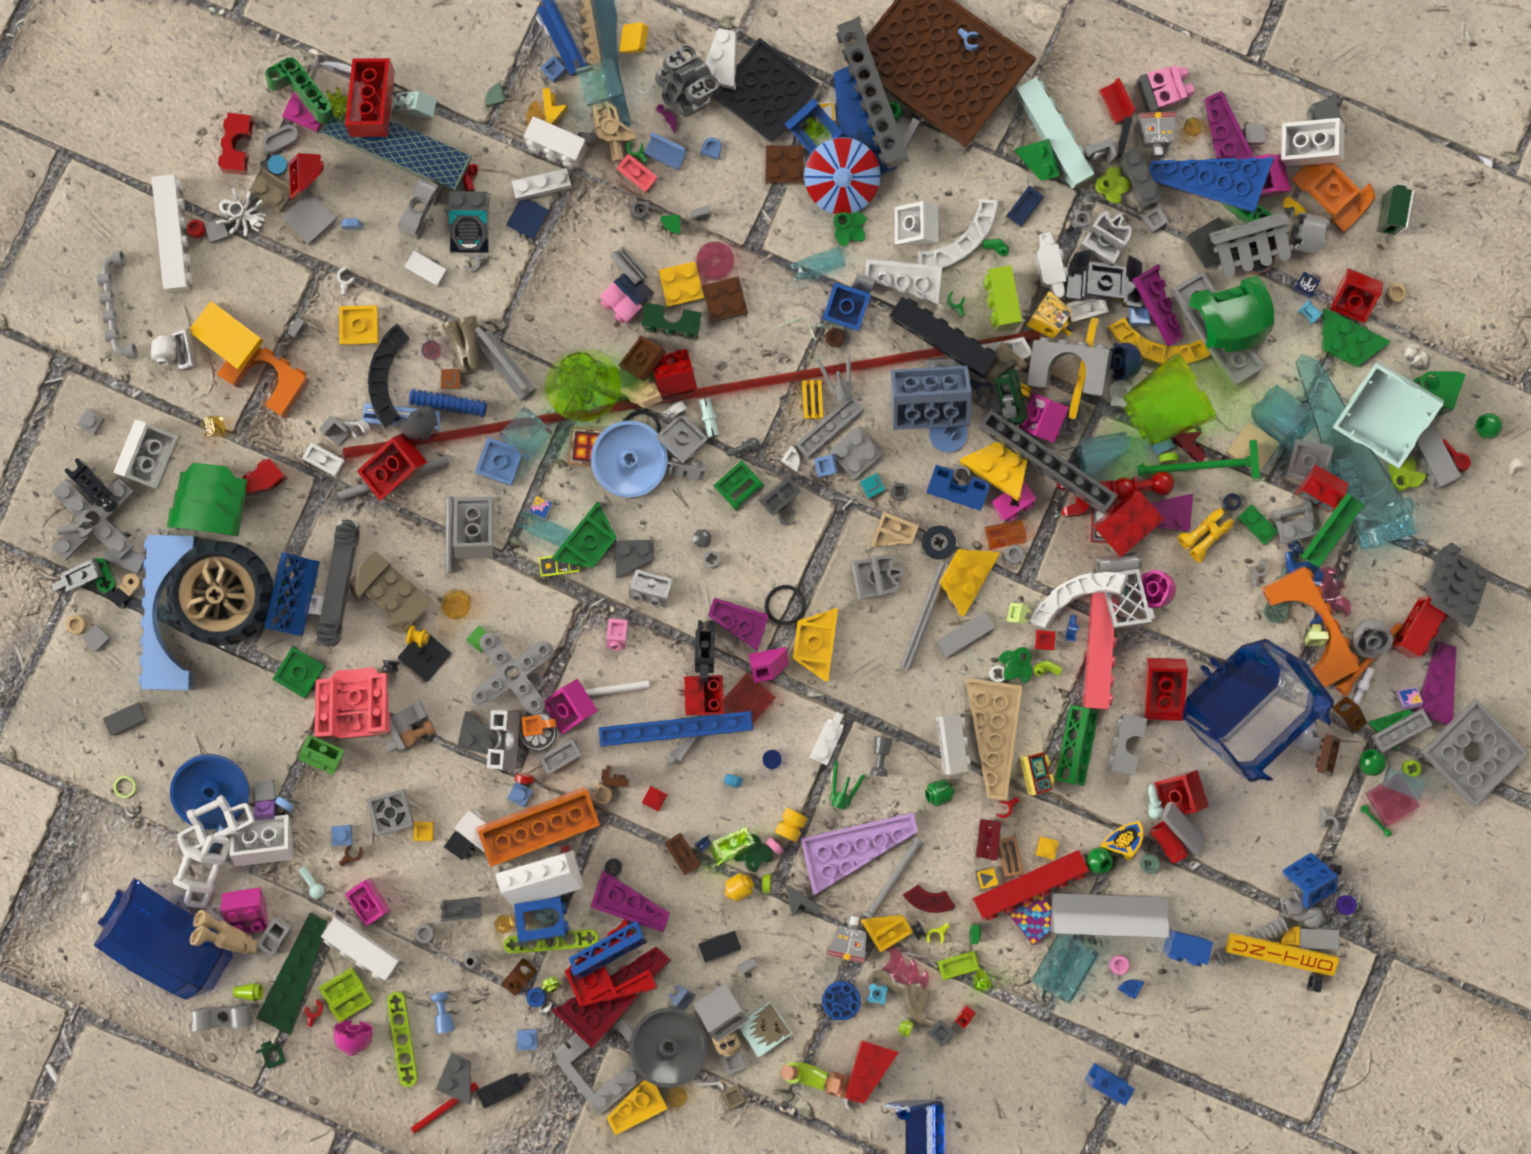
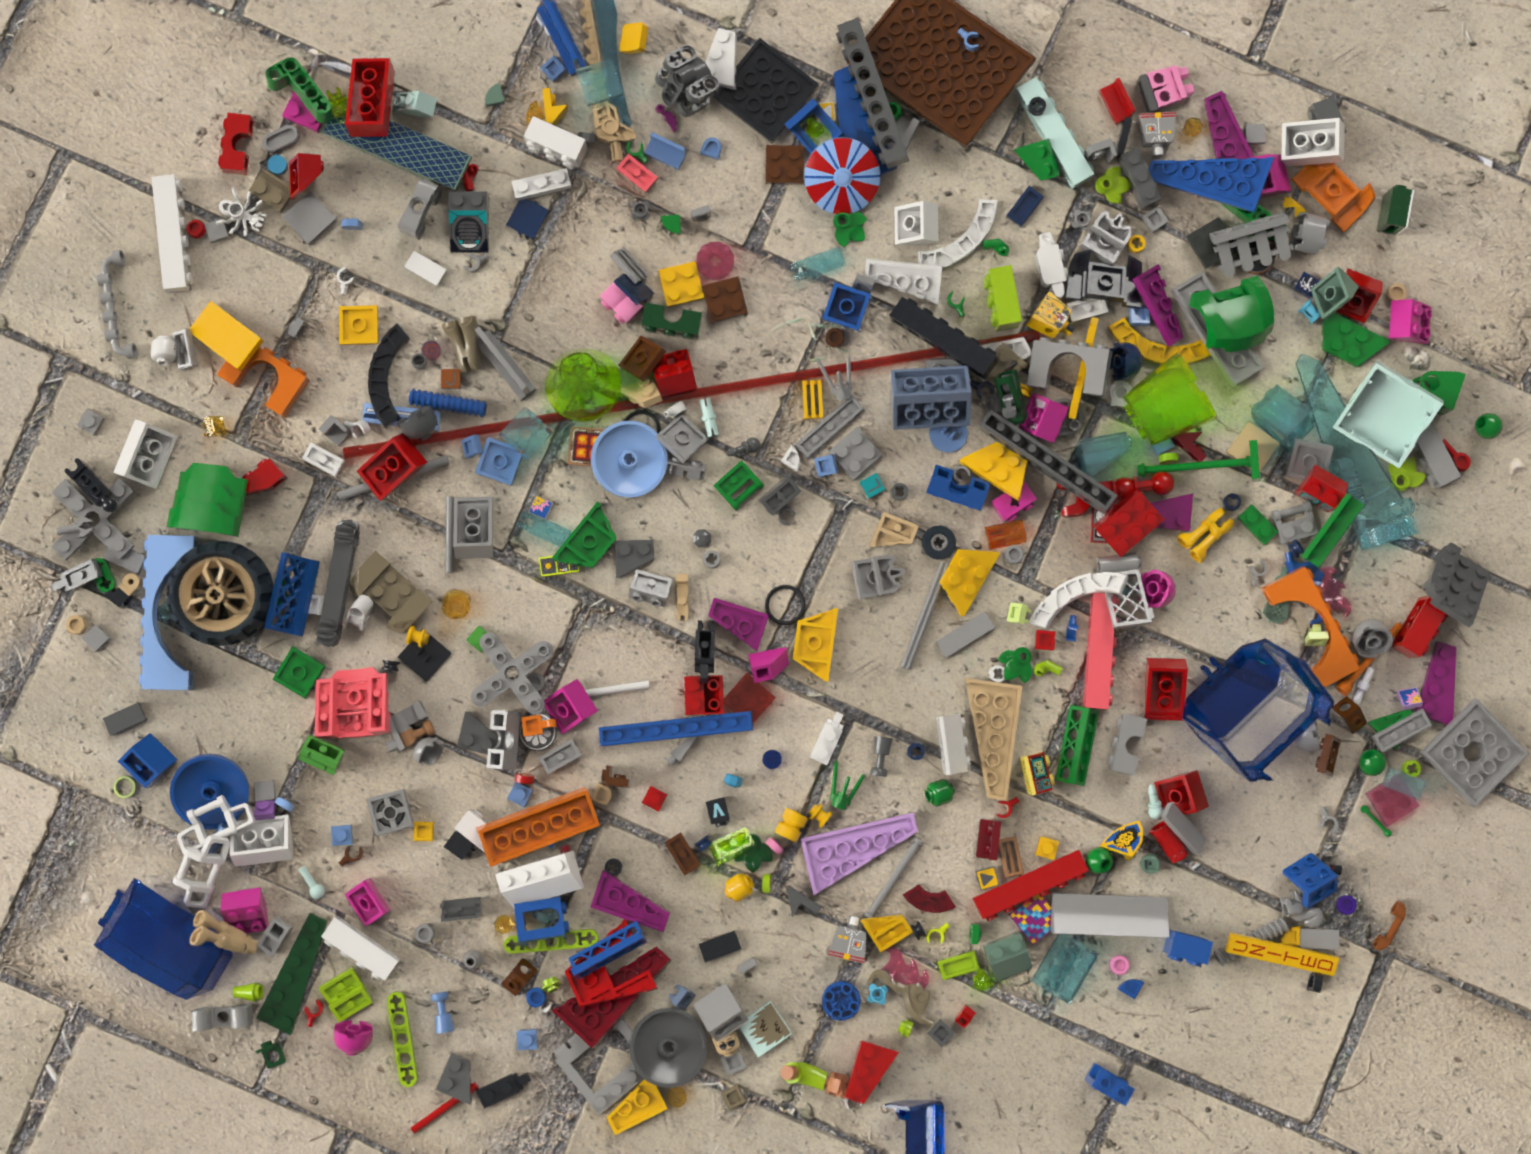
bright pink bracket [606,619,628,650] -> none
none -> blue slope [118,733,178,788]
none -> white piece [345,595,373,631]
none -> dark grey hinge [411,353,428,370]
none -> light grey hair [413,737,444,766]
none -> medium blue tile [461,434,483,459]
none -> tan piece [676,574,688,621]
none -> black brick [706,797,730,827]
none -> yellow wheel [808,803,833,828]
none -> dark blue bush [907,743,925,760]
none -> sand green slope [982,931,1032,982]
none -> black bush [1028,97,1046,116]
none -> yellow bush [1127,235,1146,253]
none -> sand green slope [1311,267,1359,320]
none -> dark orange bar [1372,900,1406,951]
none -> dark pink slope [1389,299,1432,344]

